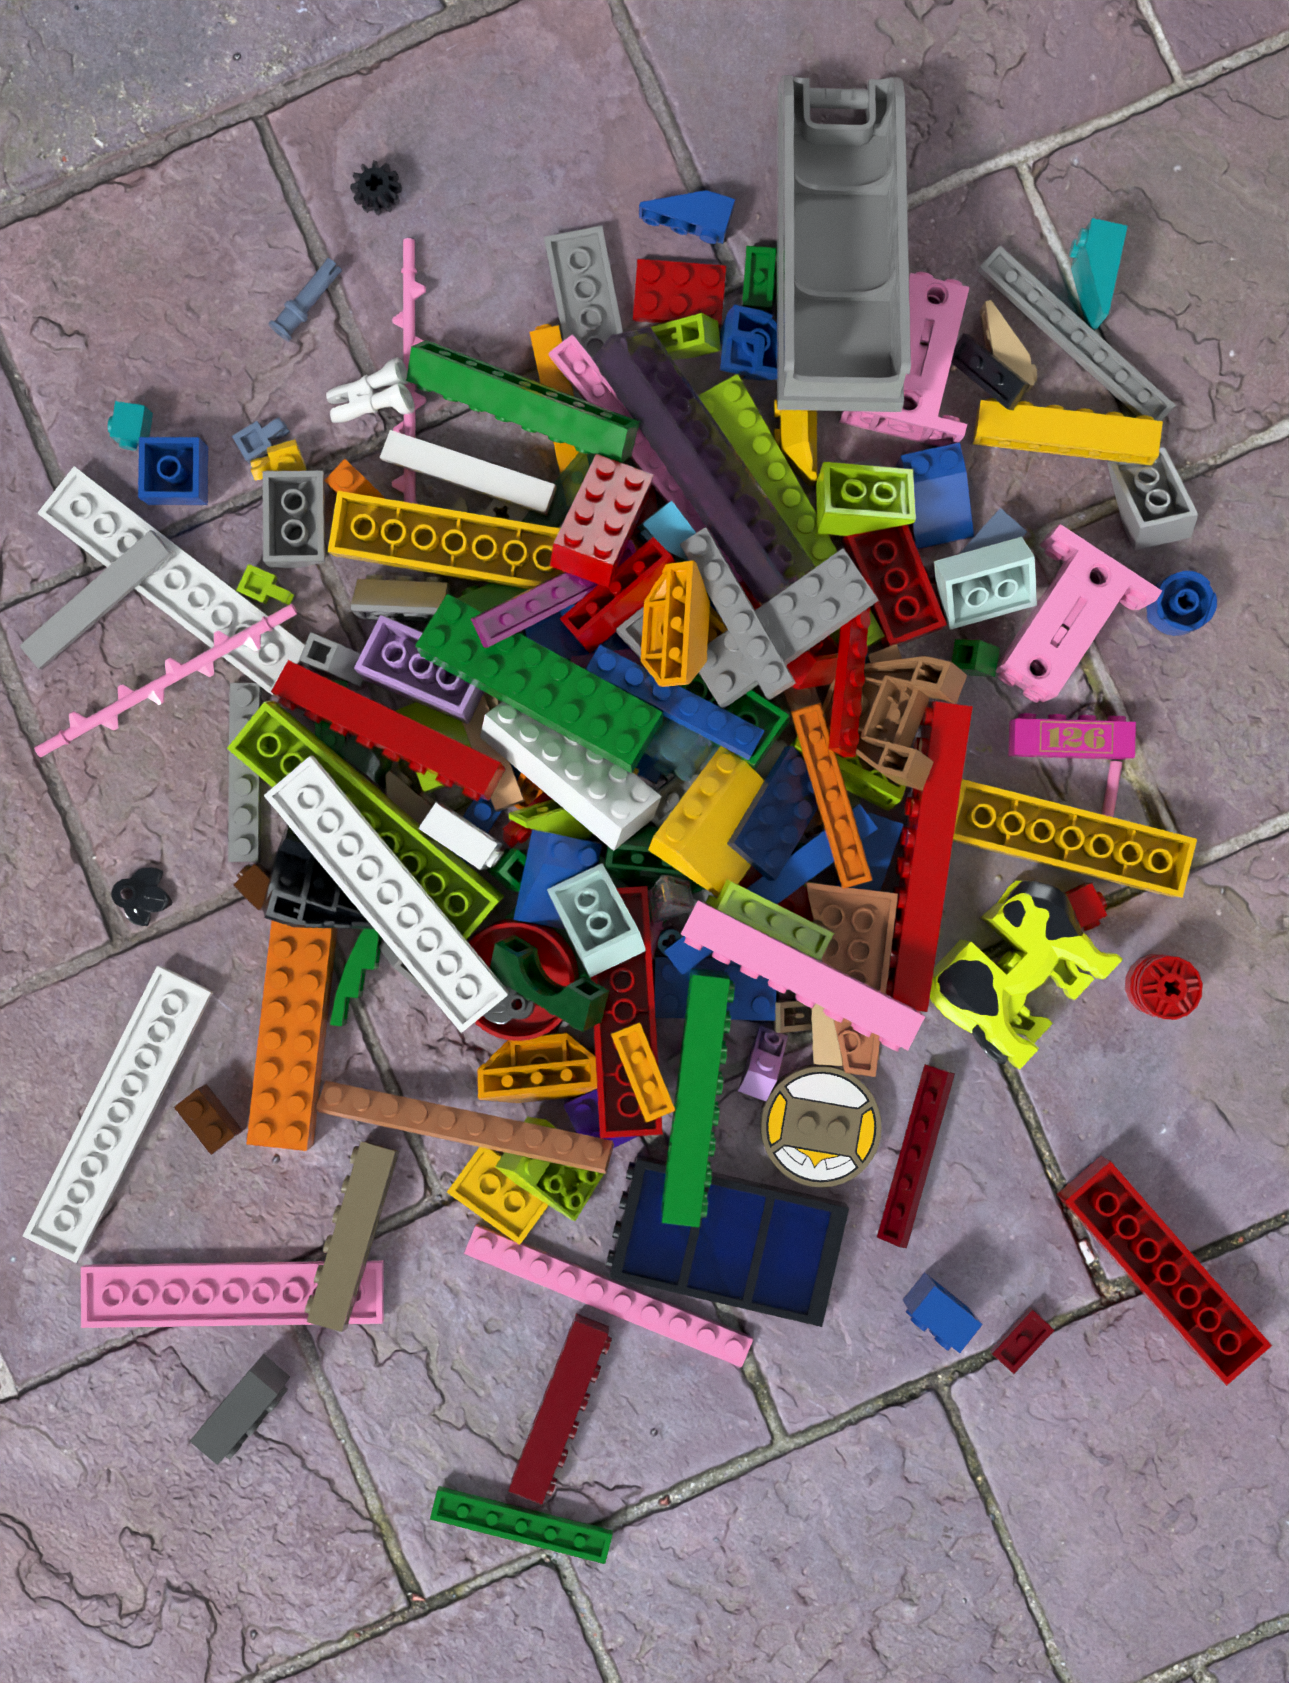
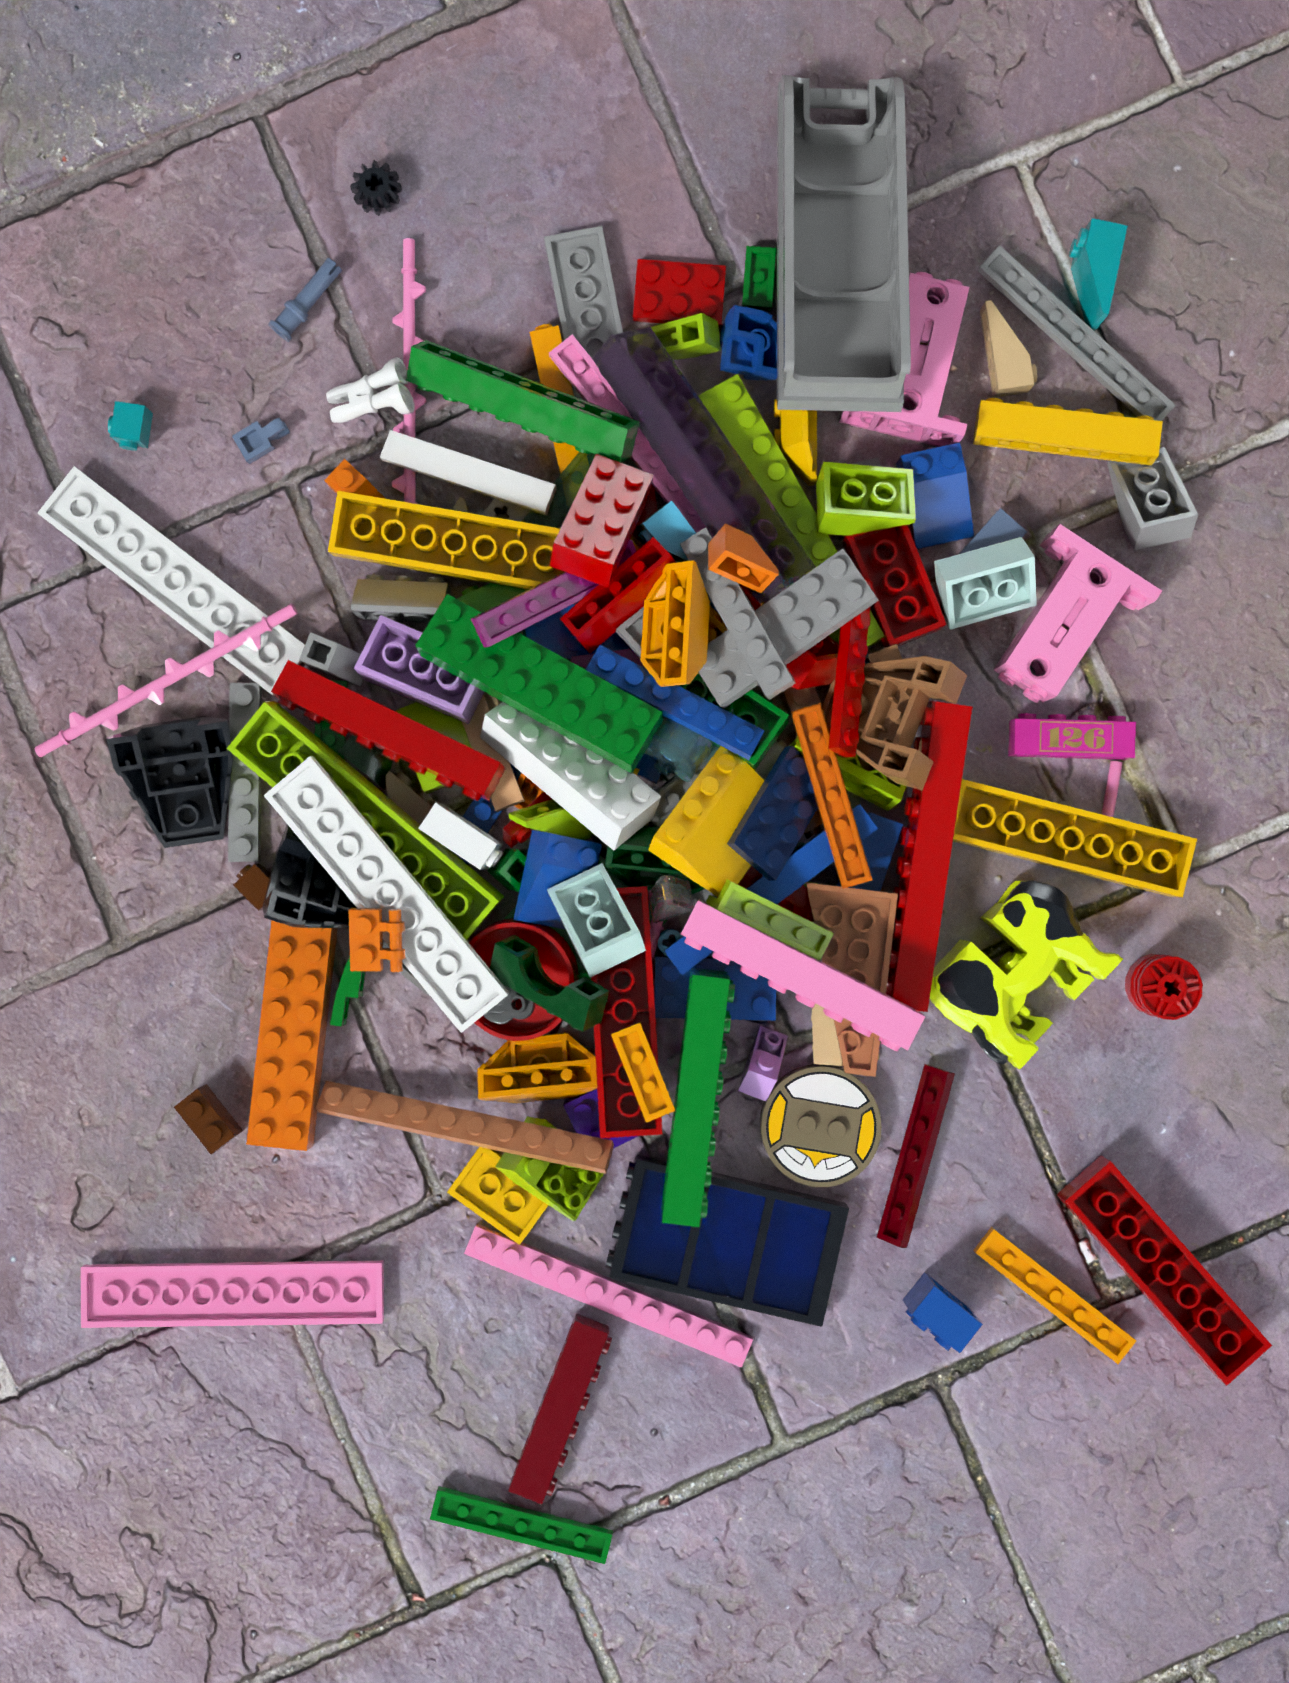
light grey tile [19,530,173,669] -> none
white plate [23,965,213,1263] -> none
black plate [111,867,173,926] -> none
blue brick [138,437,208,505] -> none
dark grey brick [190,1354,290,1466] -> none
lime plate [236,564,295,605] -> none
yellow plate [250,439,306,480] -> none
light grey slope [263,471,325,568] -> none
dark tan brick [305,1141,400,1332] -> none
blue slope [639,190,735,244] -> none
dark tan slope [773,999,812,1033] -> none
black tile [951,333,1030,411] -> none
green brick [951,639,1000,677] -> none
dark red plate [990,1307,1055,1374] -> none
red brick [1064,883,1108,931] -> none
blue brick [1146,571,1217,636] -> none
none -> black wedge [106,716,234,848]
none -> orange plate [348,908,406,972]
none -> orange slope [708,523,779,593]
none -> light orange plate [973,1227,1136,1364]

